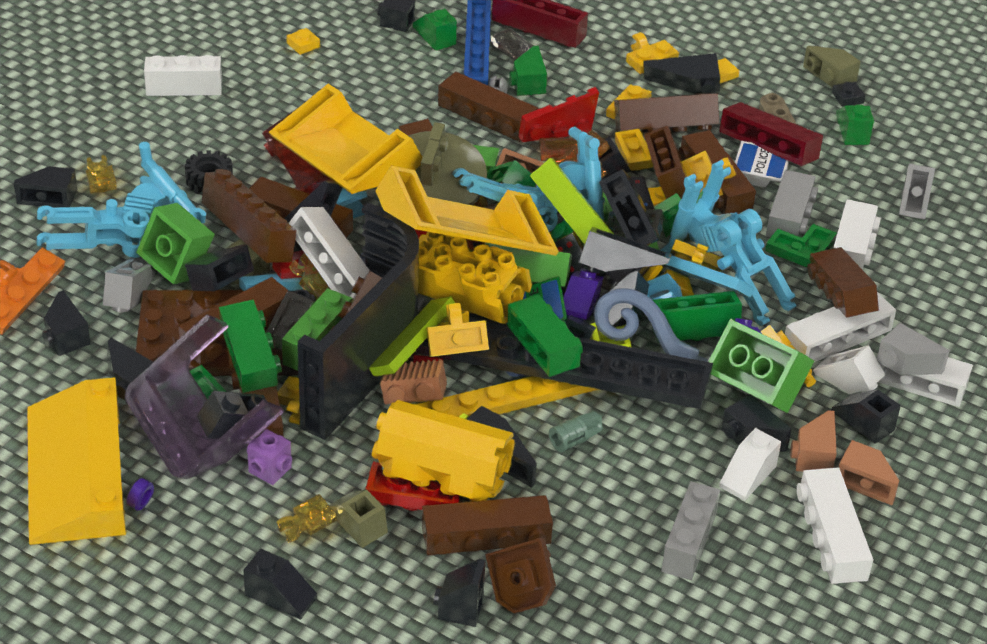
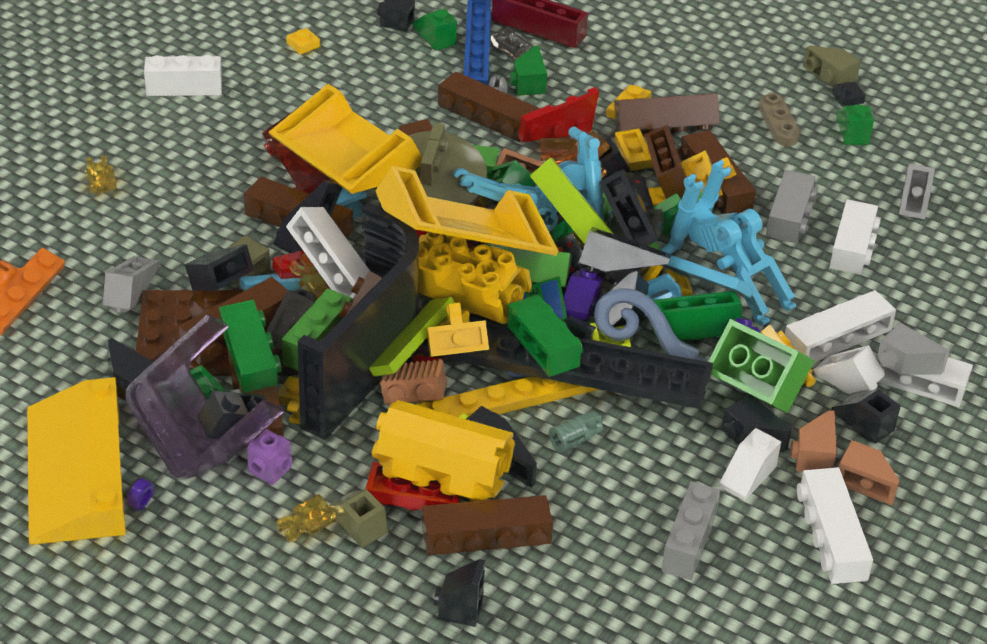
black slope [14,166,77,208] -> none
medium azure piece [37,142,206,258] -> none
black slope [42,290,91,356] -> none
bright green brick [136,203,215,284] -> none
black tyre [185,150,233,194] -> none
reddish brown brick [201,169,297,263] -> none
black slope [243,548,317,620] -> none
reddish brown piece [485,538,556,613] -> none
yellow plate [626,32,679,74] -> none
black slope [643,53,720,94] -> none
yellow plate [670,239,722,272] -> none
yellow tile [718,58,740,83] -> none
dark red brick [719,102,823,166] -> none
piece [735,141,789,187] -> none
green plate [765,224,837,267] -> none
reddish brown brick [807,247,879,318] -> none

